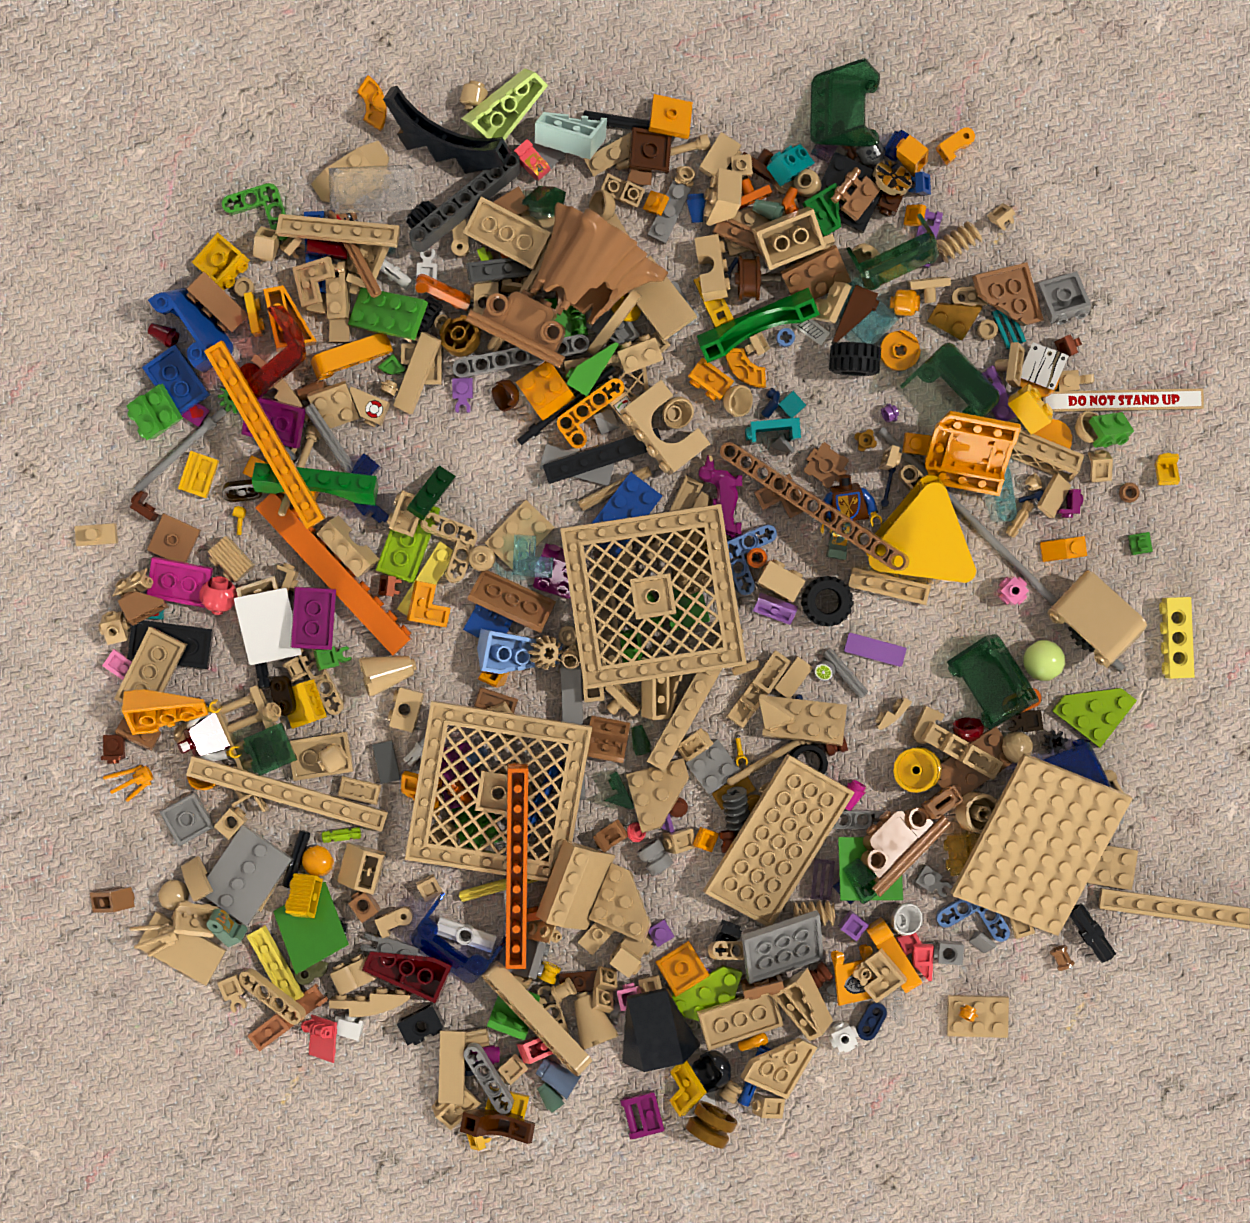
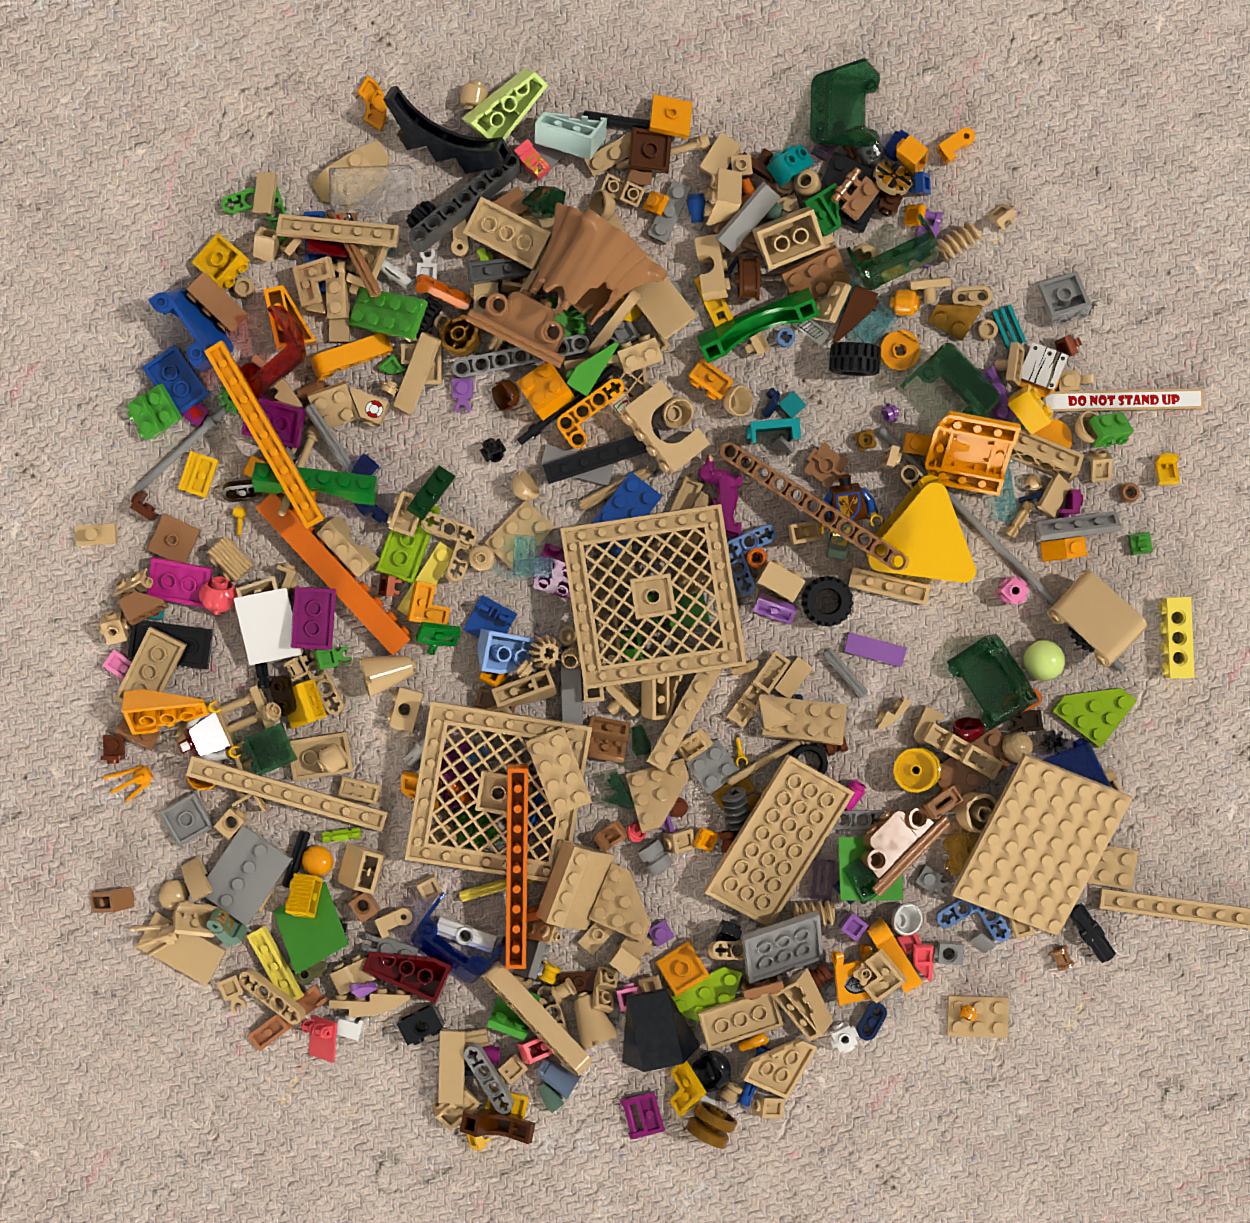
dark red cone [148,323,180,347] -> none
yellow plate [243,292,265,337] -> none
dark grey tile [372,740,401,784] -> none
medium nougat plate [467,571,556,633] -> none
light grey slope [593,409,620,435] -> none
tan plate [674,166,695,187] -> none
light orange tile [725,348,766,388] -> none
medium nougat plate [753,474,804,519] -> none
orange arm [782,186,799,215] -> none
tile [814,660,835,682] -> none
dark blue hinge [881,467,896,507] -> none
medium nougat plate [972,262,1044,326] -> none
none -> tan slope [252,172,278,216]
none -> medium lavender tile [349,981,377,999]
none -> green plate [416,622,461,655]
none -> black gear [480,438,506,463]
none -> tan slope [491,669,557,709]
none -> tan piece [512,471,540,501]
none -> tan plate [515,659,533,678]
none -> tan plate [525,726,592,817]
none -> light grey piece [715,182,780,253]
none -> tan slope [788,520,823,545]
none -> light grey fence [1035,511,1121,542]

